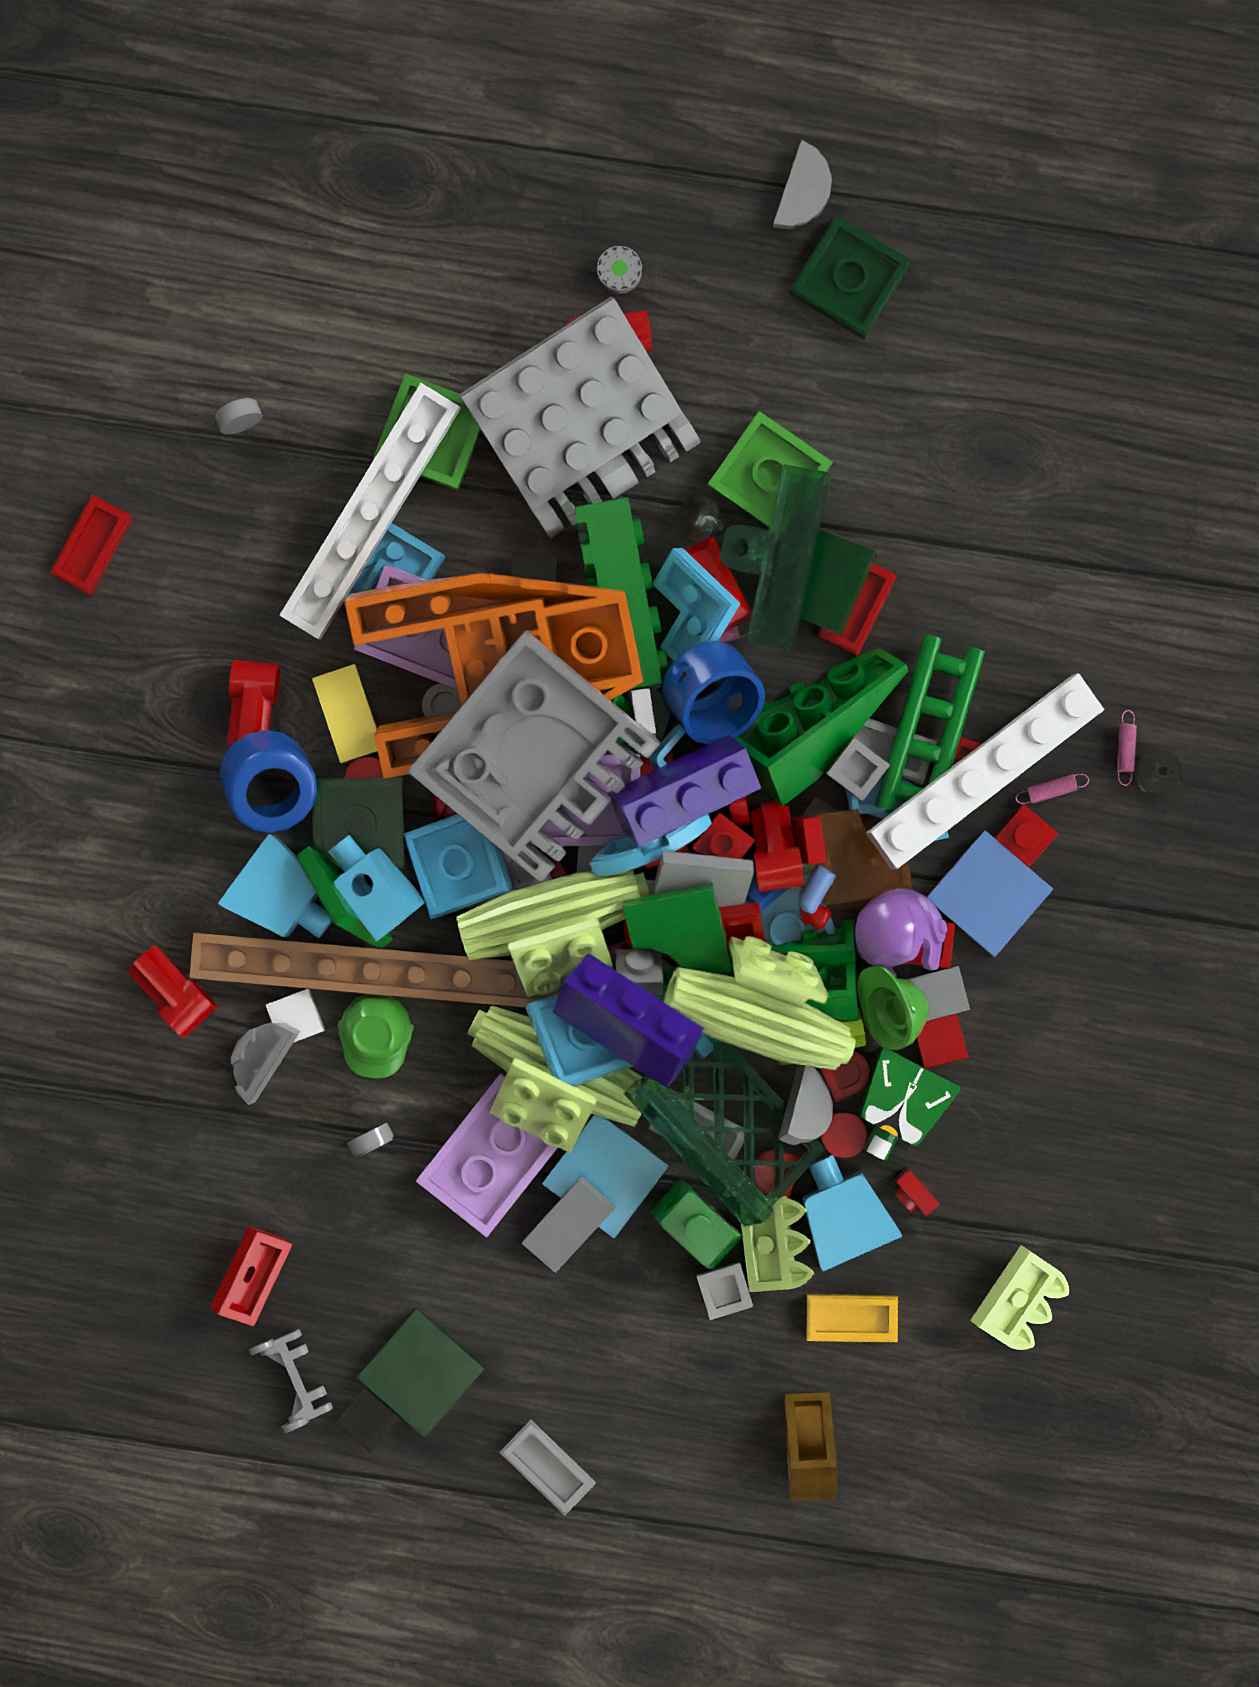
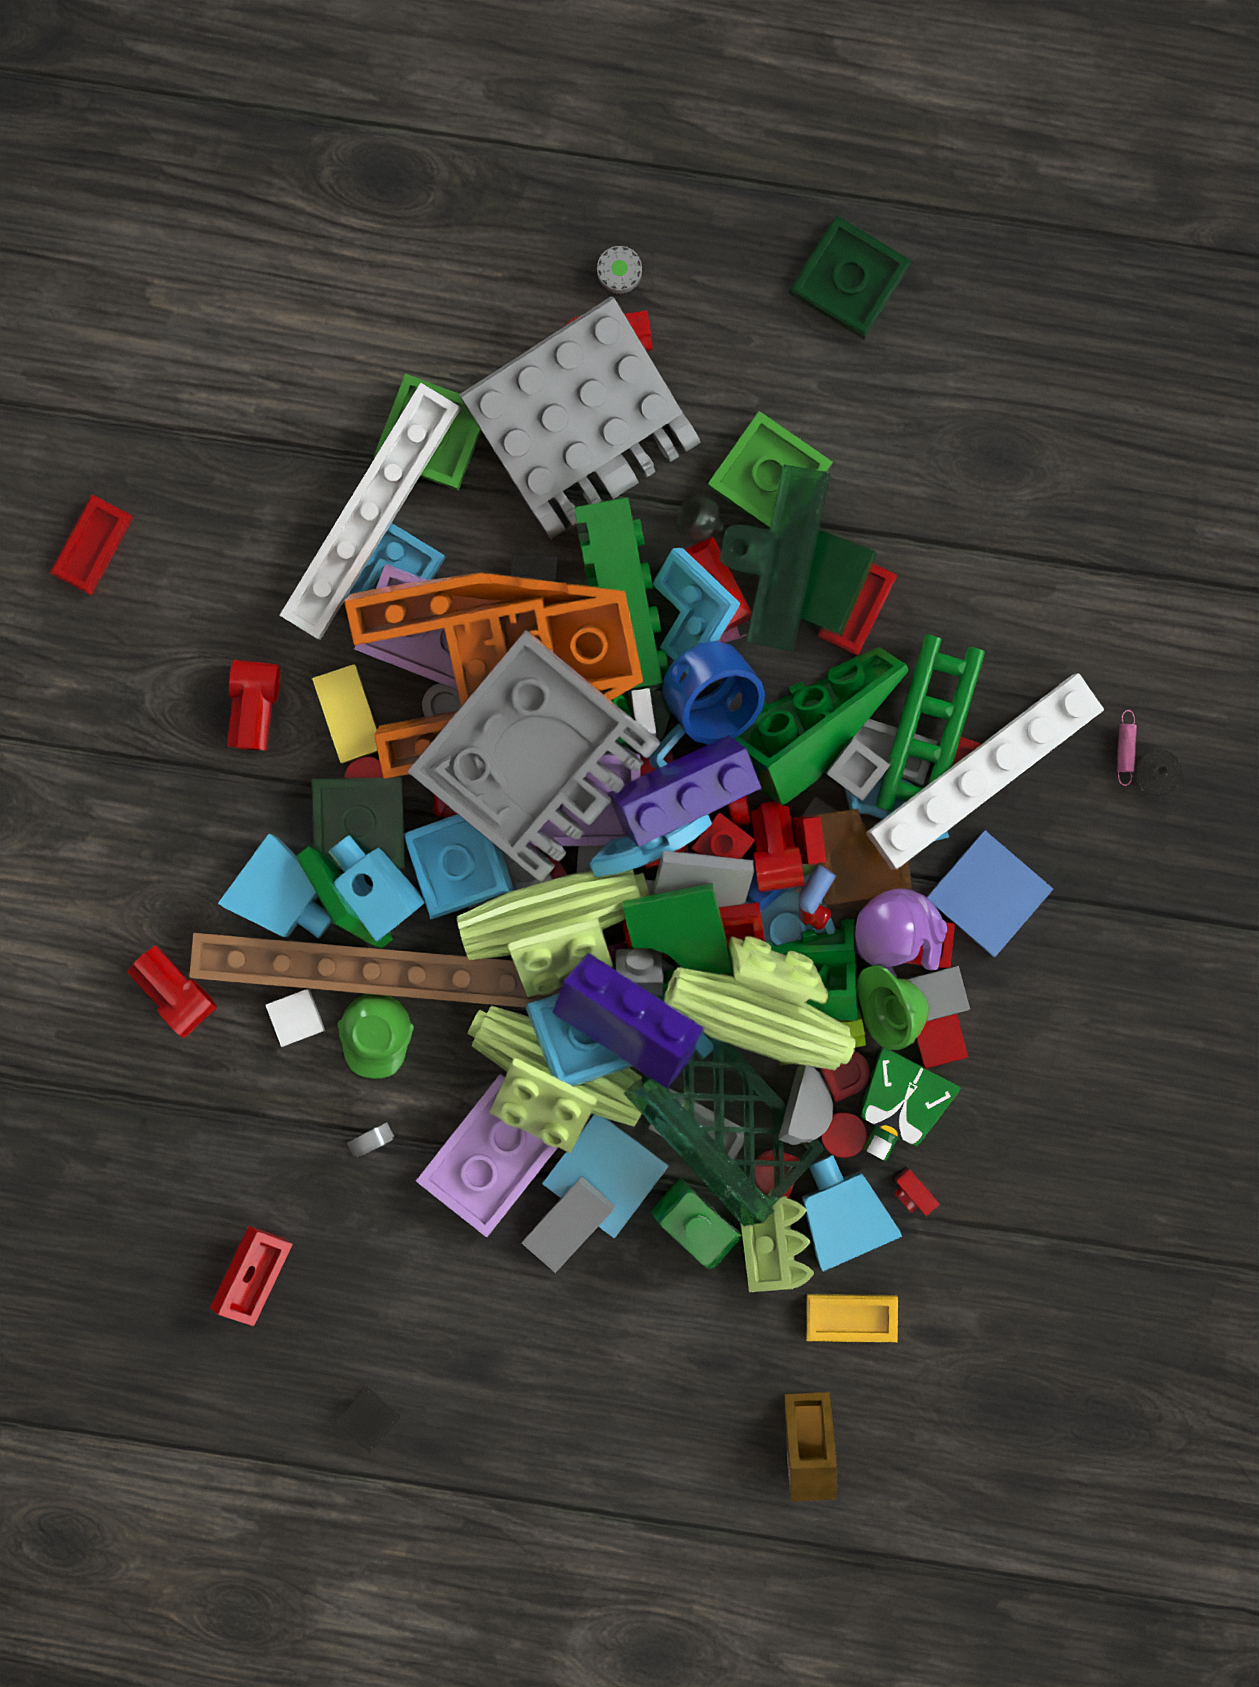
light grey tile [215,398,263,434] -> none
blue piece [219,730,317,833] -> none
light grey tile [231,1023,300,1105] -> none
light grey piece [248,1329,333,1433] -> none
dark green tile [357,1307,485,1438] -> none
light grey tile [499,1419,596,1516] -> none
light grey plate [696,1262,753,1320] -> none
light grey tile [773,140,832,230] -> none
yellowish green plate [970,1245,1069,1350] -> none
red plate [994,804,1059,867] -> none
bright pink piece [1016,774,1089,804] -> none

